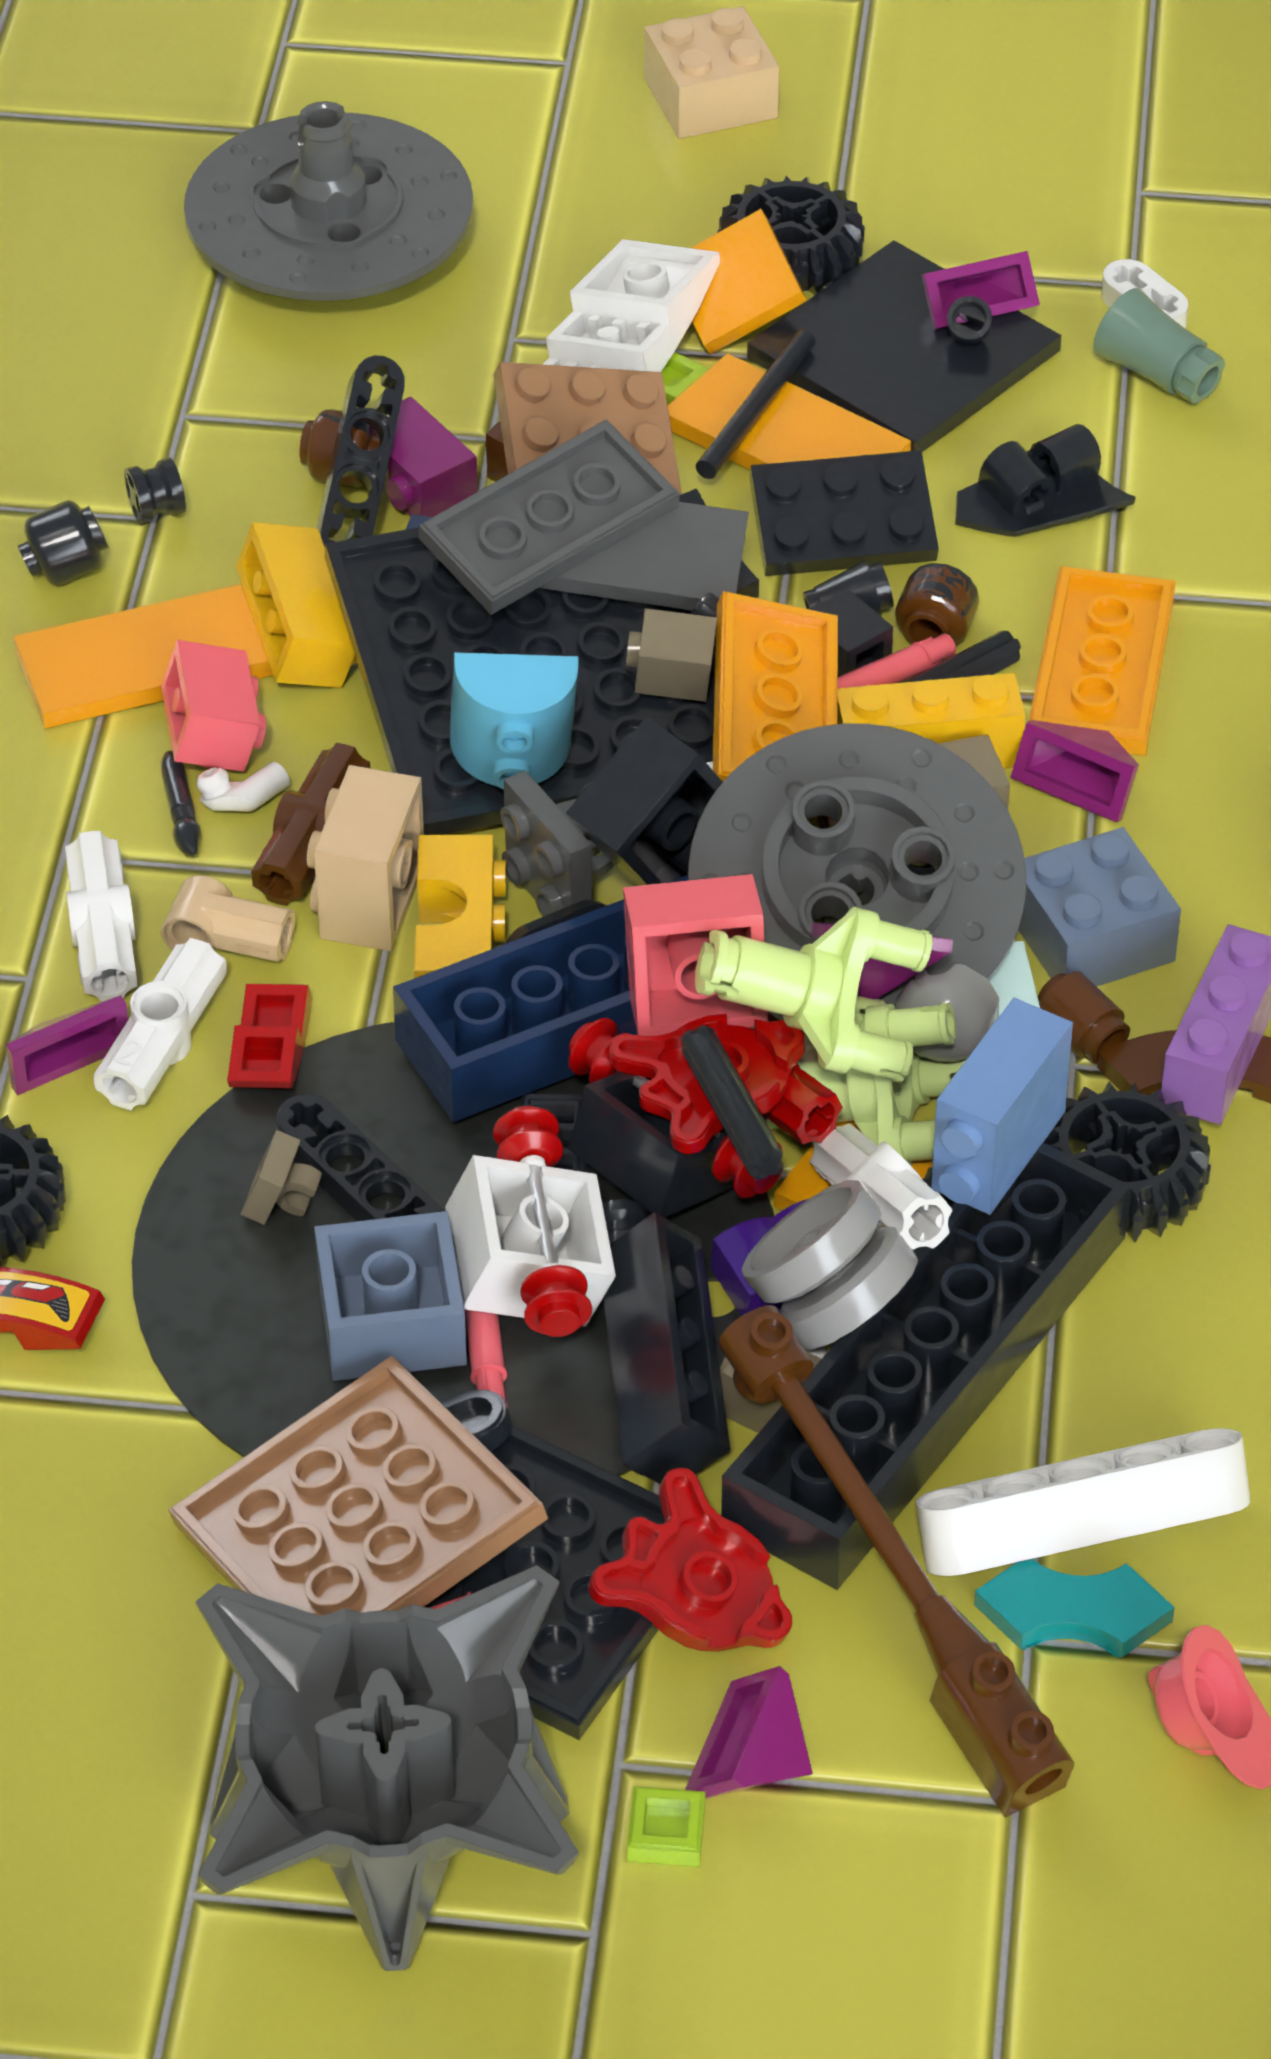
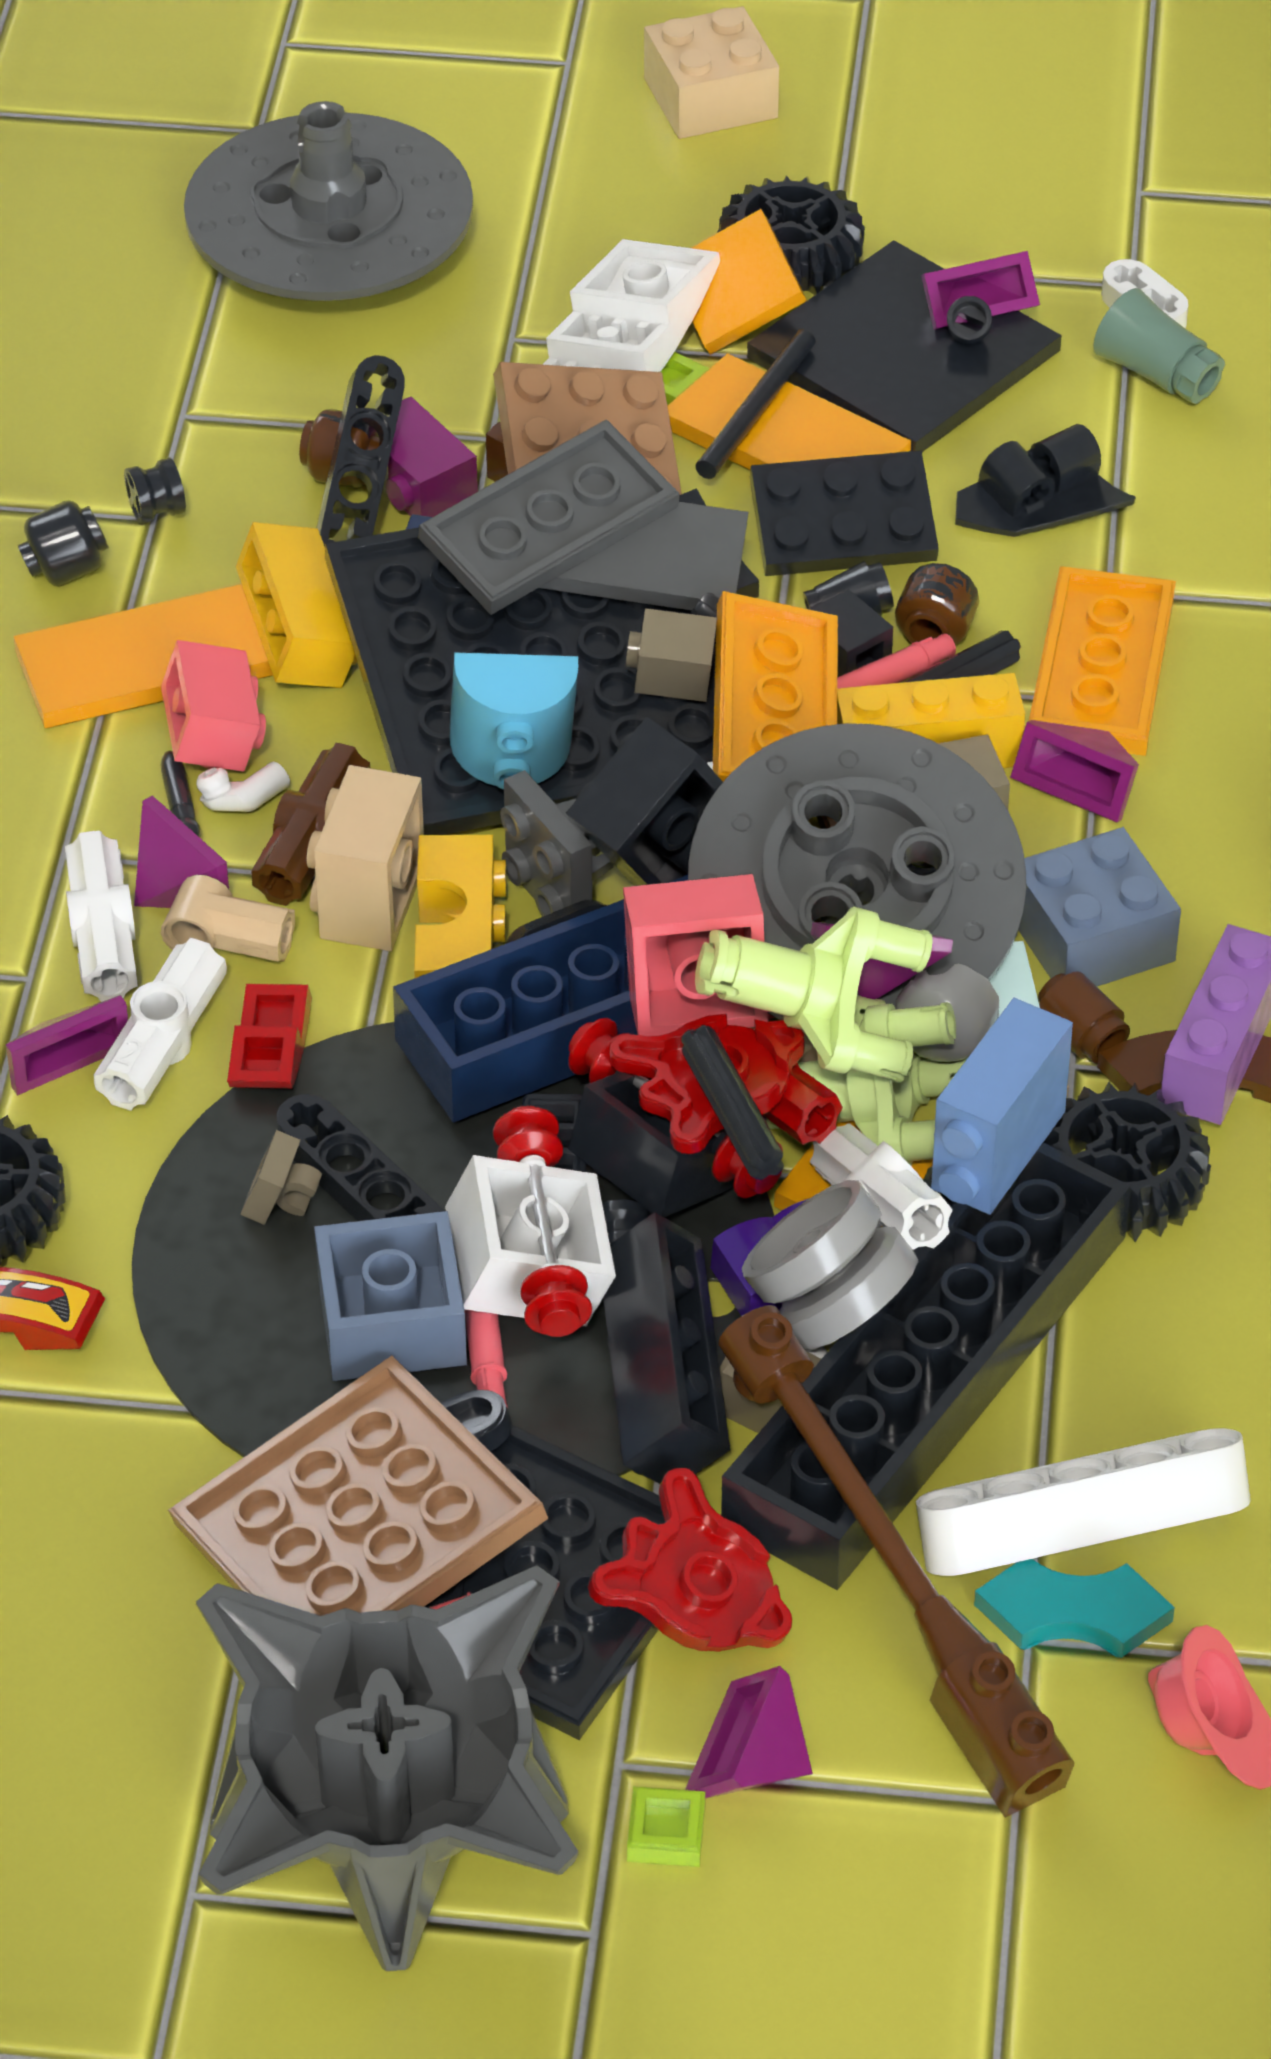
none -> magenta slope [134,795,229,908]

